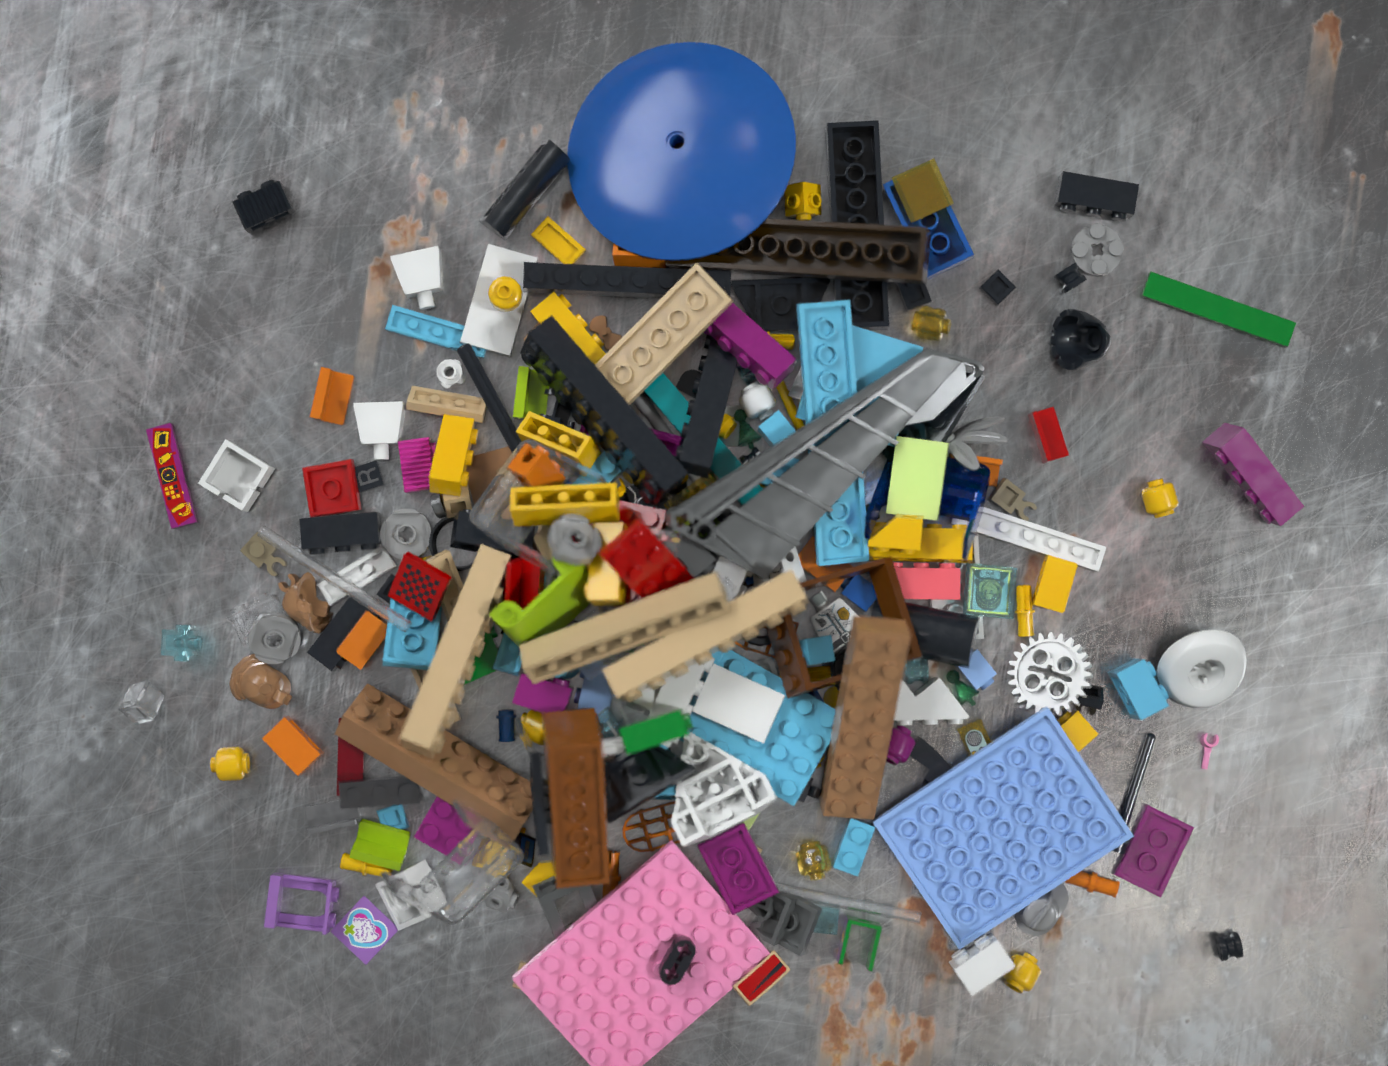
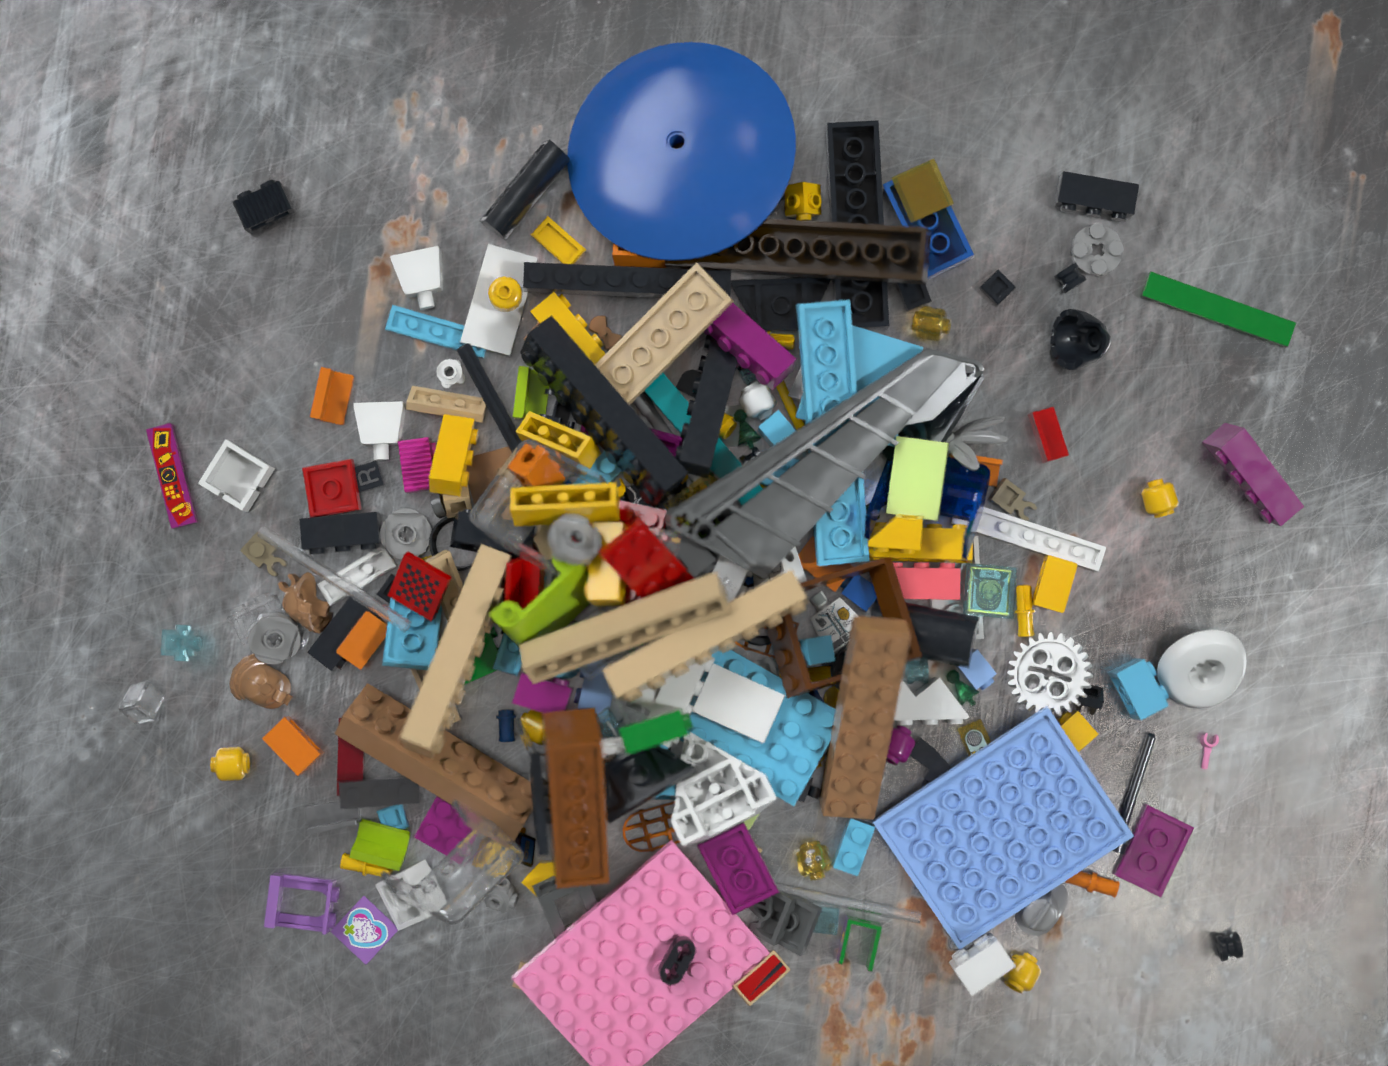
orange pin [602,850,621,899] -> none

